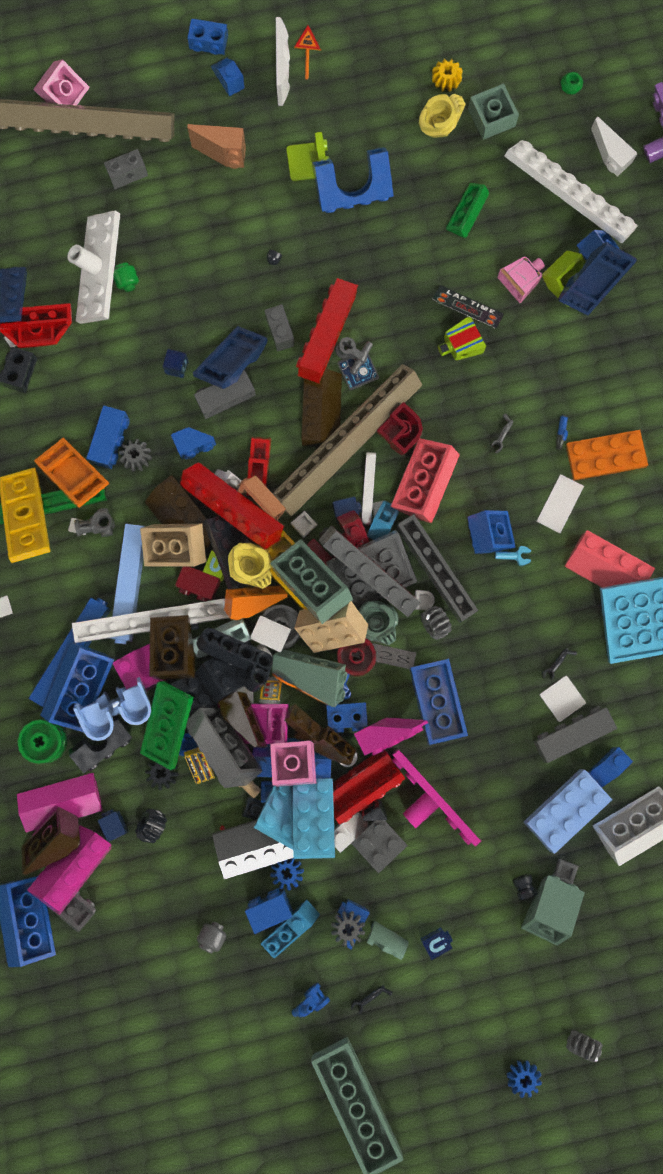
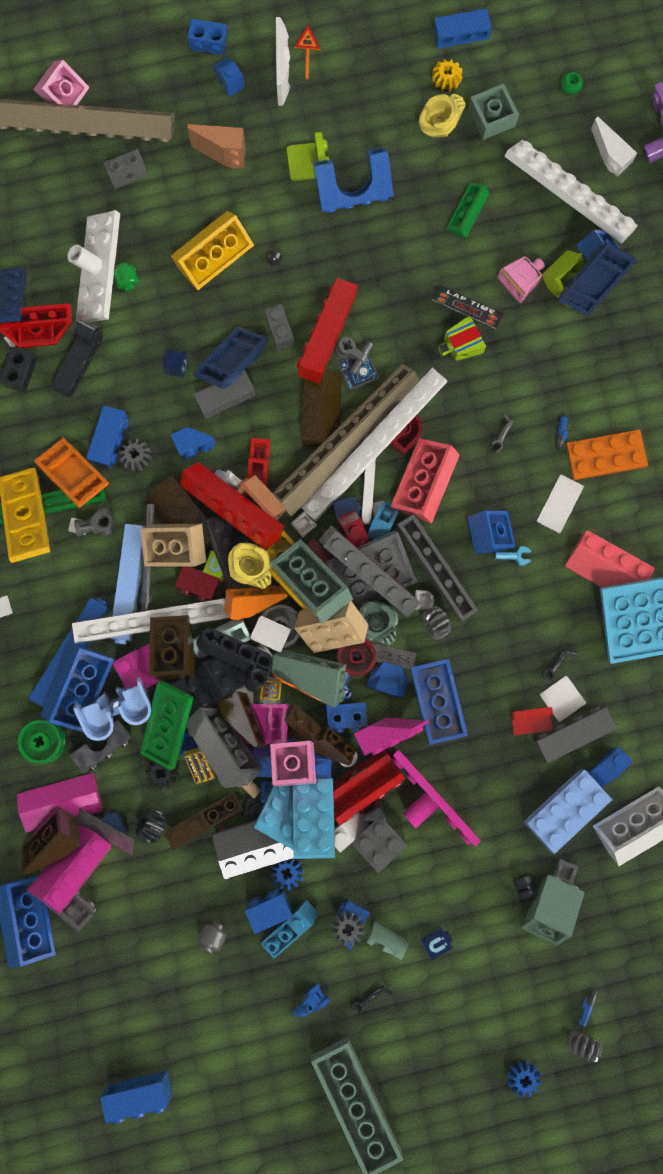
none -> black beam [52,320,103,398]
none -> flat silver sticker [78,808,134,856]
none -> blue brick [100,1070,173,1124]
none -> dark grey bar [140,504,155,612]
none -> dark brown slope [163,792,243,850]
none -> yellow slope [170,211,254,290]
none -> white plate [302,368,447,522]
none -> blue slope [366,661,409,699]
none -> blue brick [433,9,492,49]
none -> red panel [510,707,553,735]
none -> piece [578,989,598,1029]

